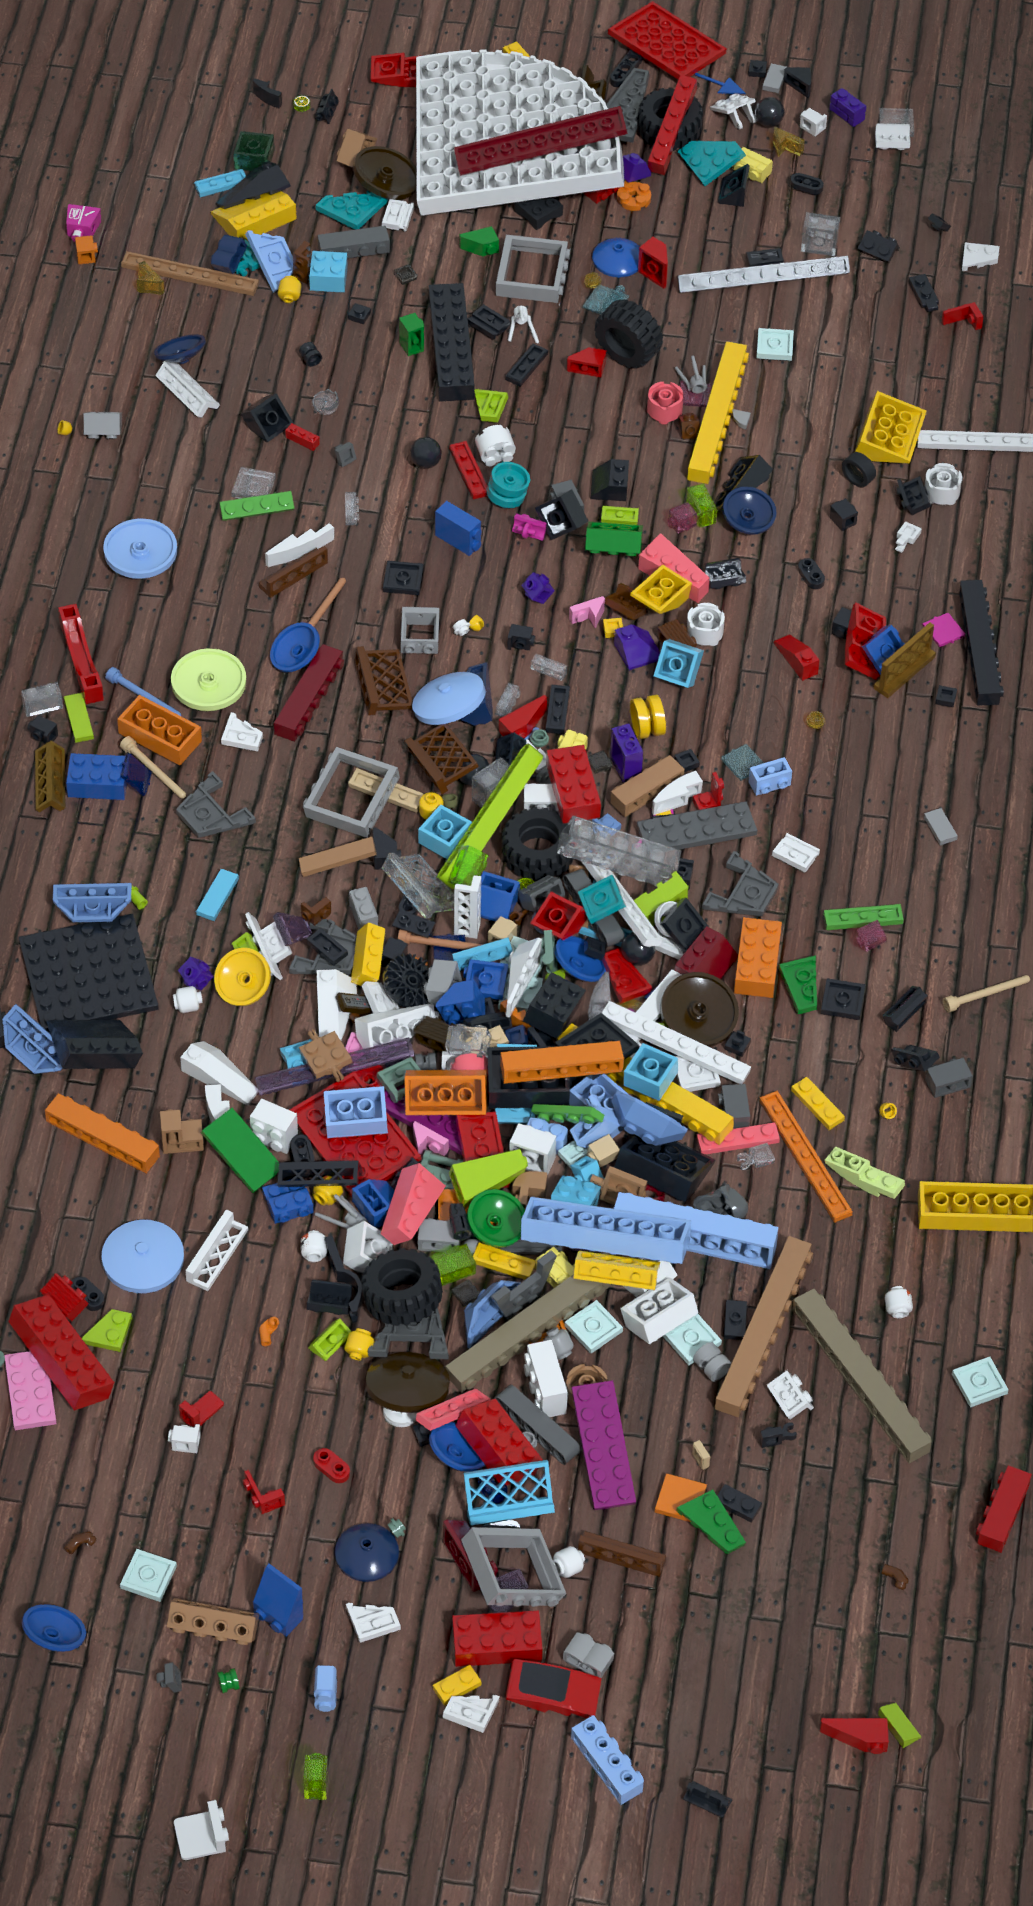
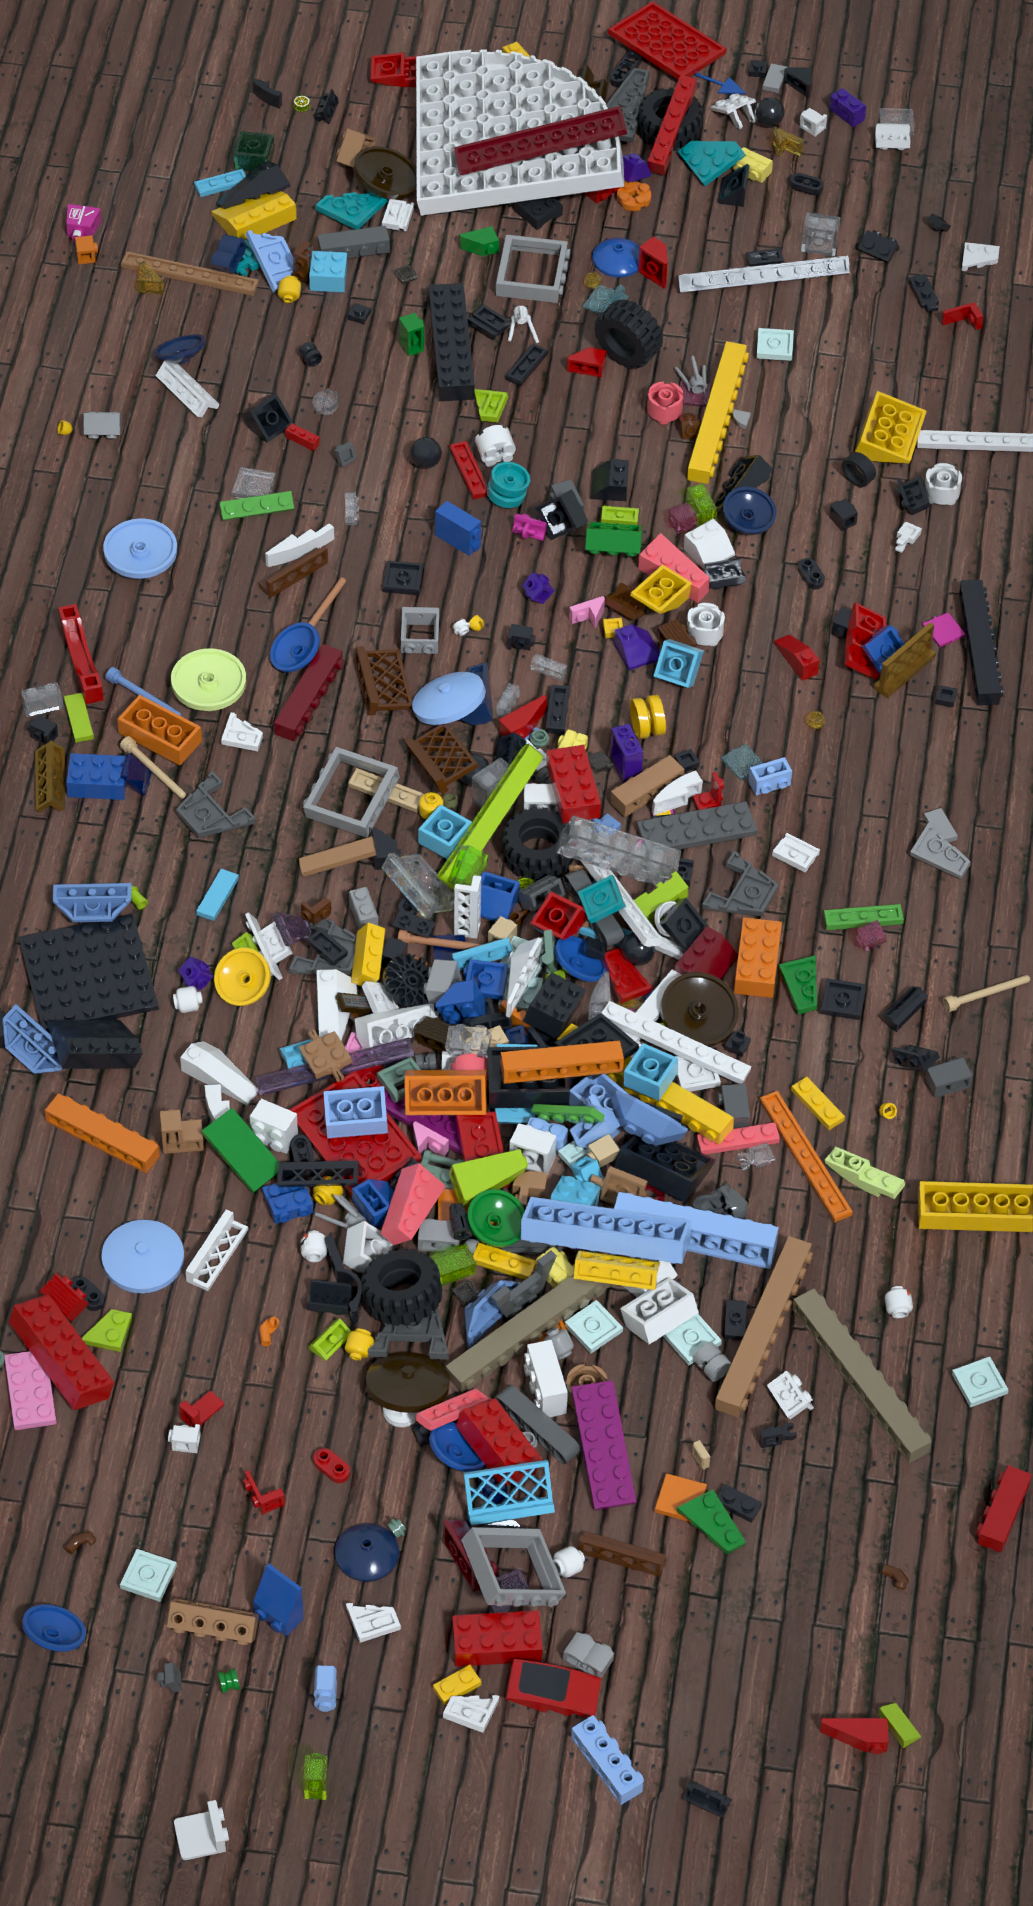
none -> white slope [684,519,735,570]
none -> light grey wing [910,822,970,879]

